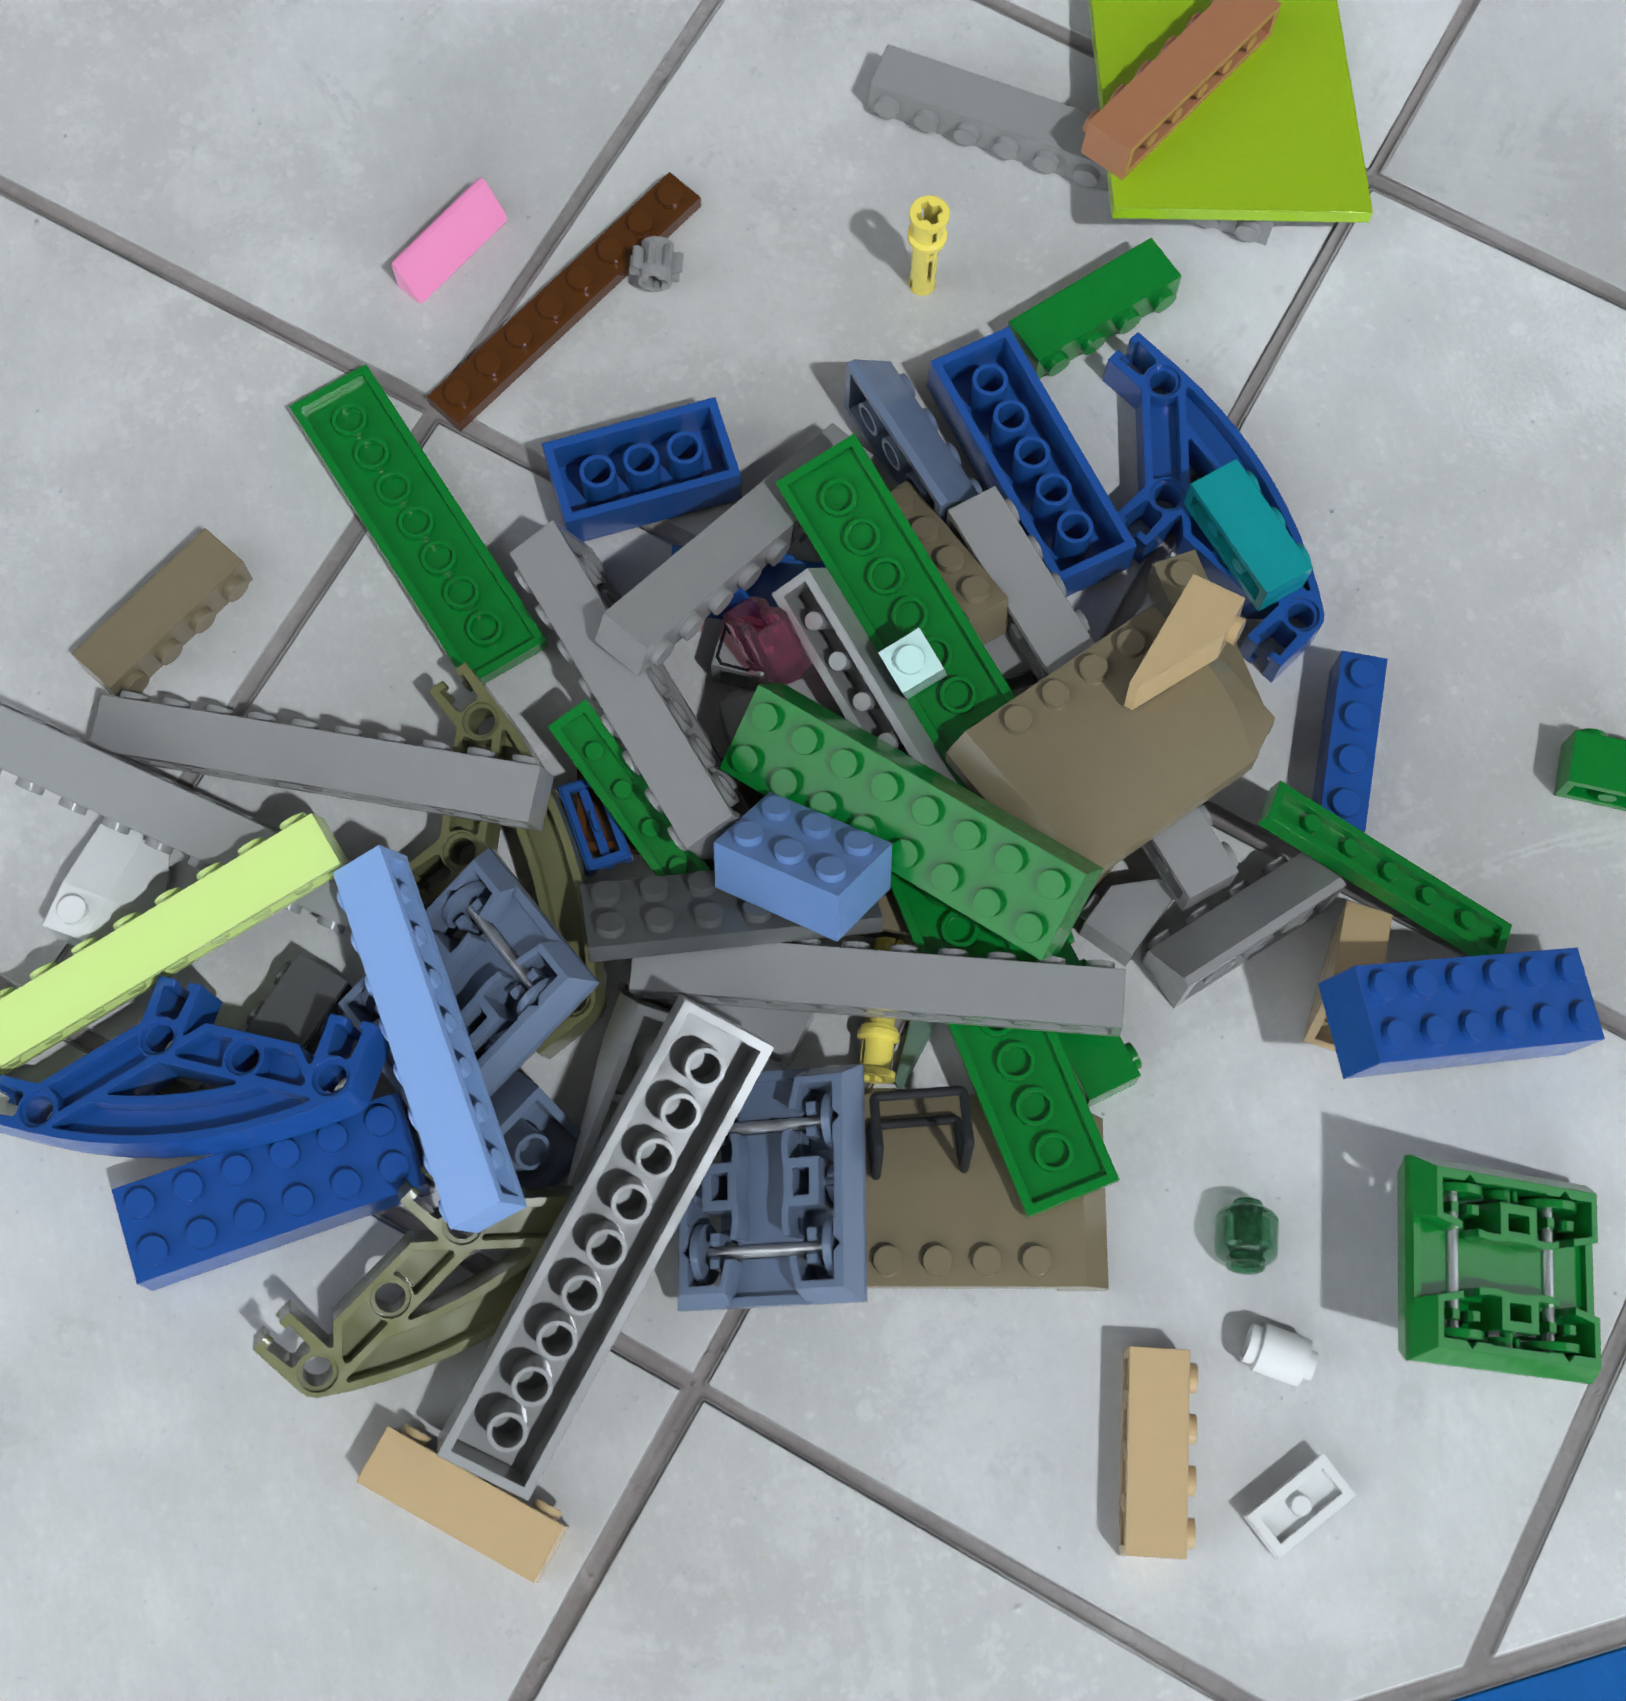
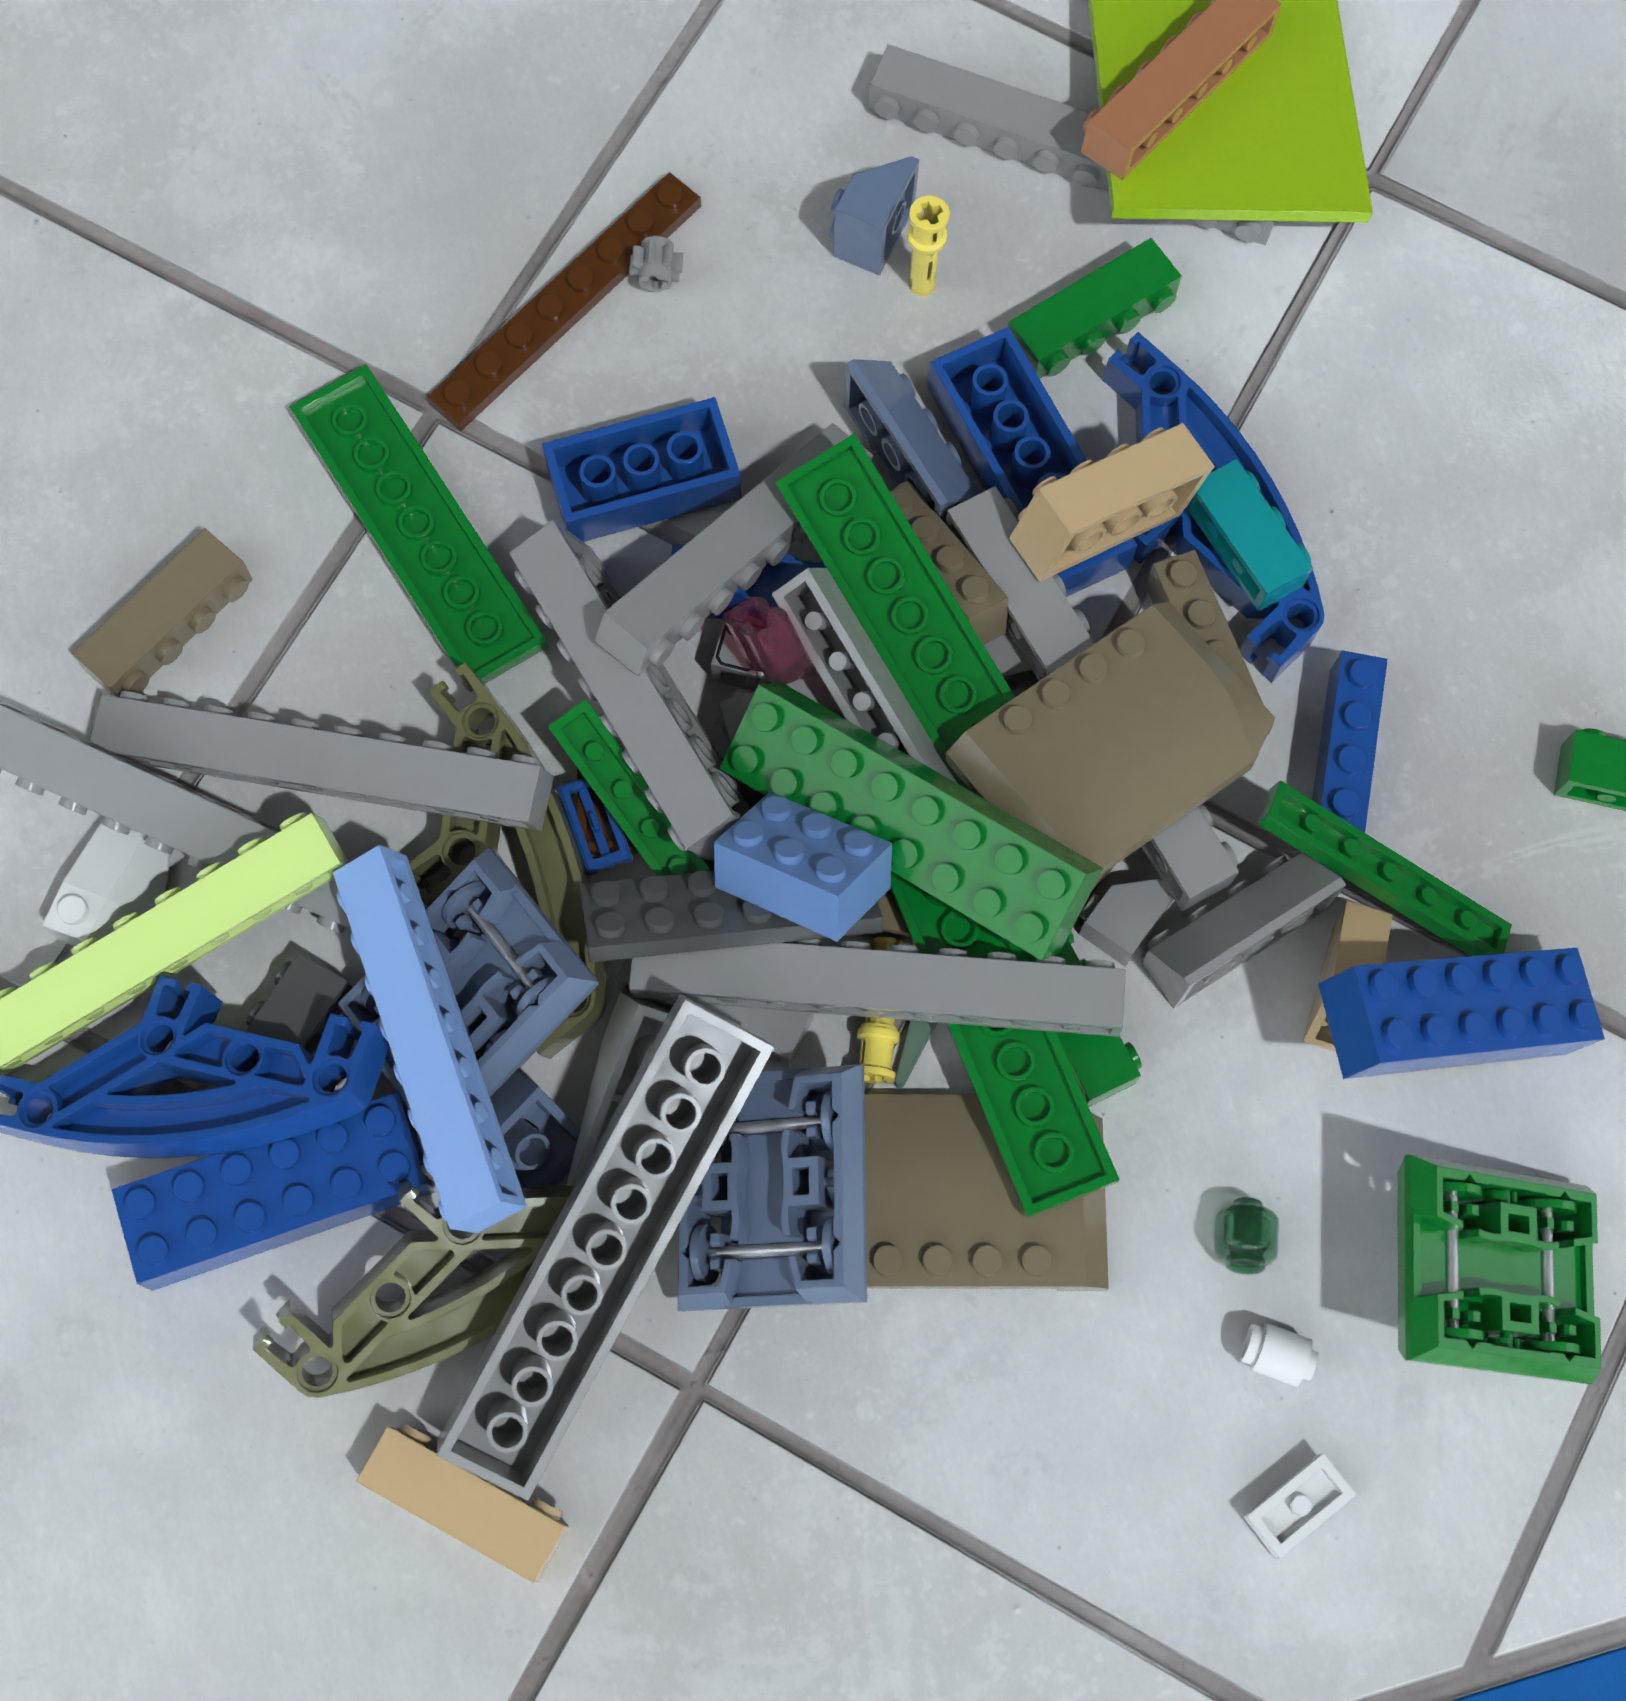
bright pink slope [391,178,507,303] -> none
black piece [866,1086,974,1180] -> none
light aqua brick [878,628,947,699] -> none
tan brick [1118,1346,1198,1560] -> none
tan slope [1124,574,1247,710] -> none
none -> sand blue slope [829,156,919,276]
none -> tan brick [1009,423,1215,582]

